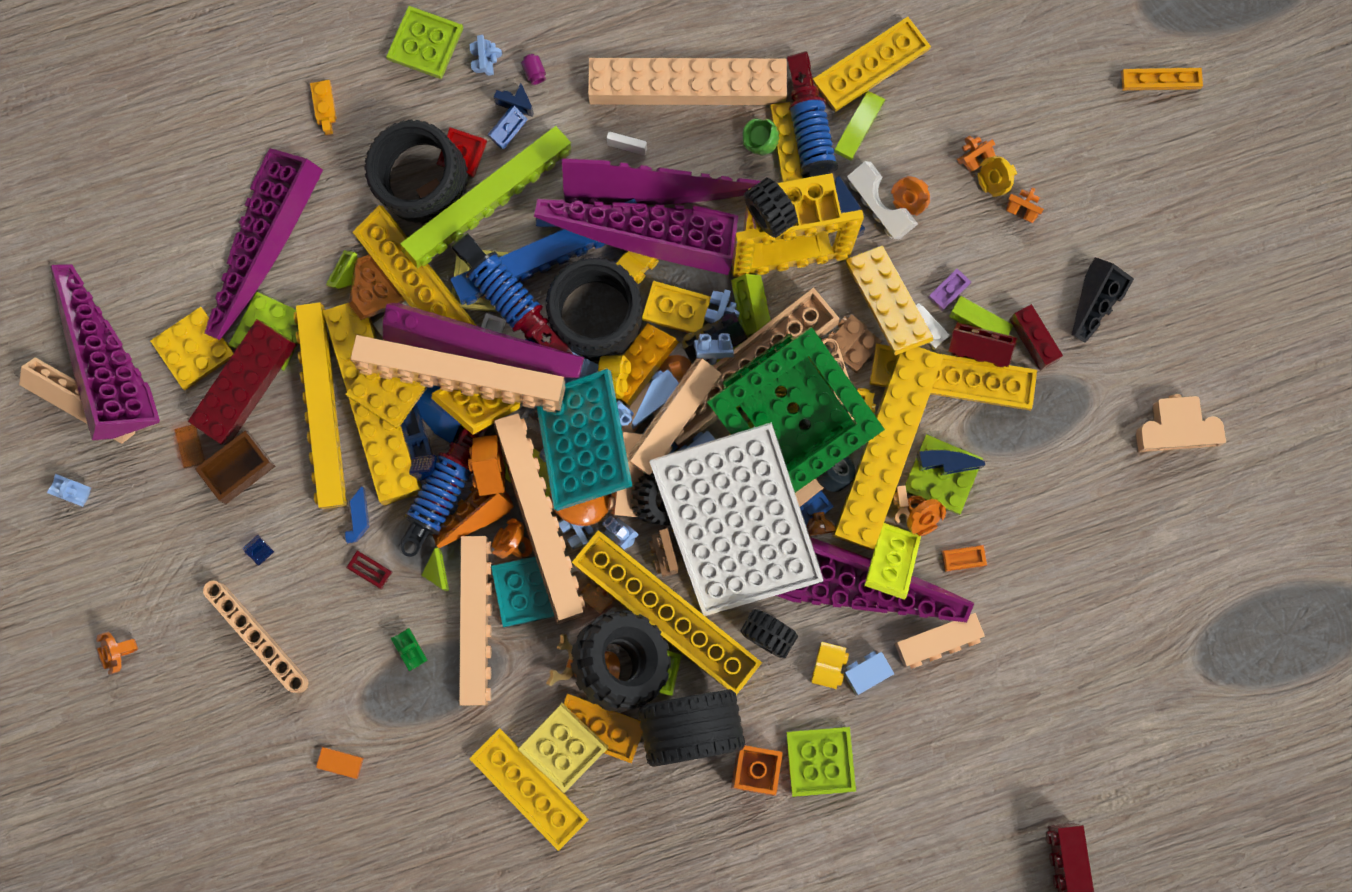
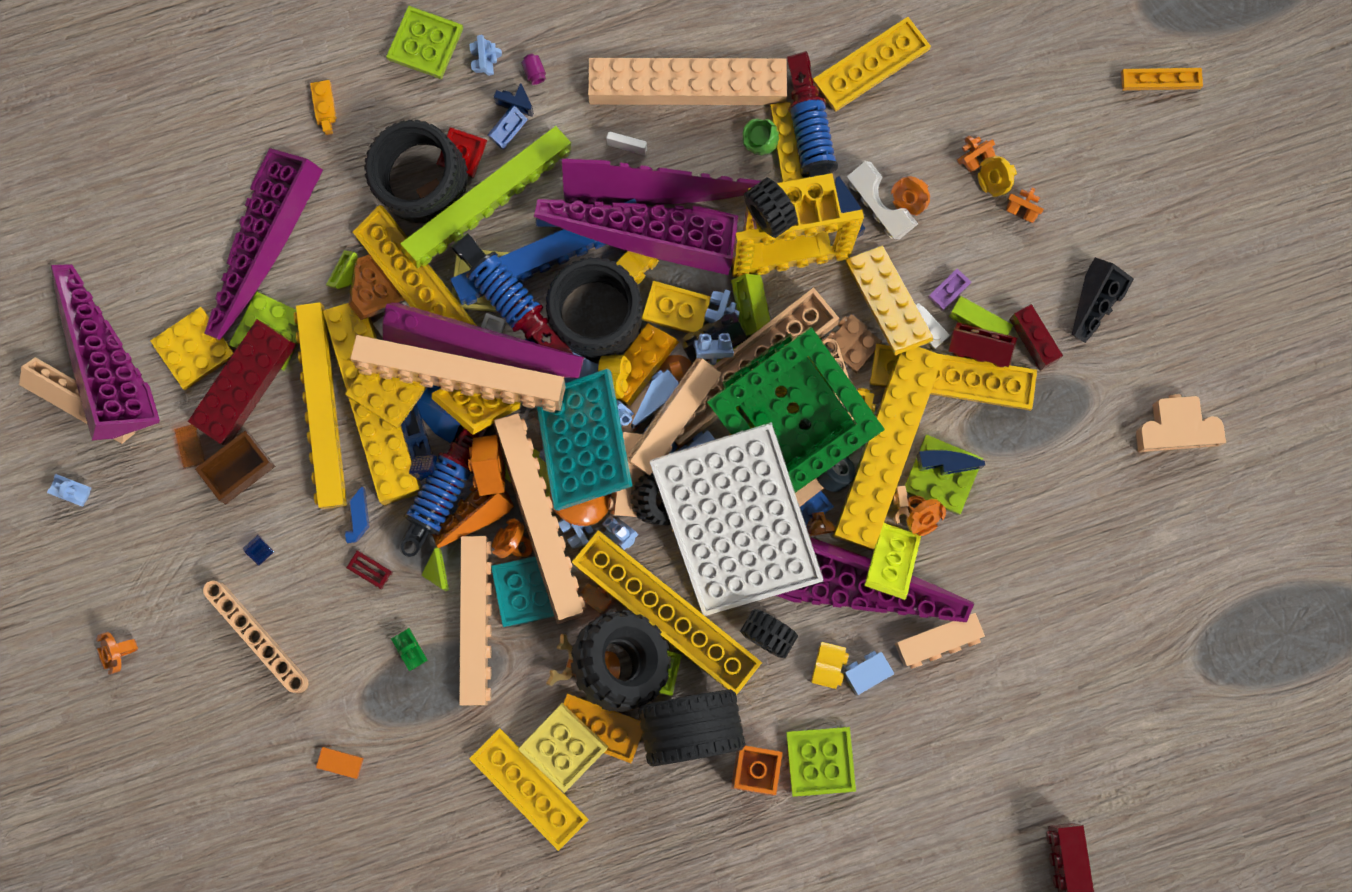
medium nougat plate [649,528,678,578] -> none
lime slope [834,91,885,161] -> none
orange tile [942,545,987,572] -> none

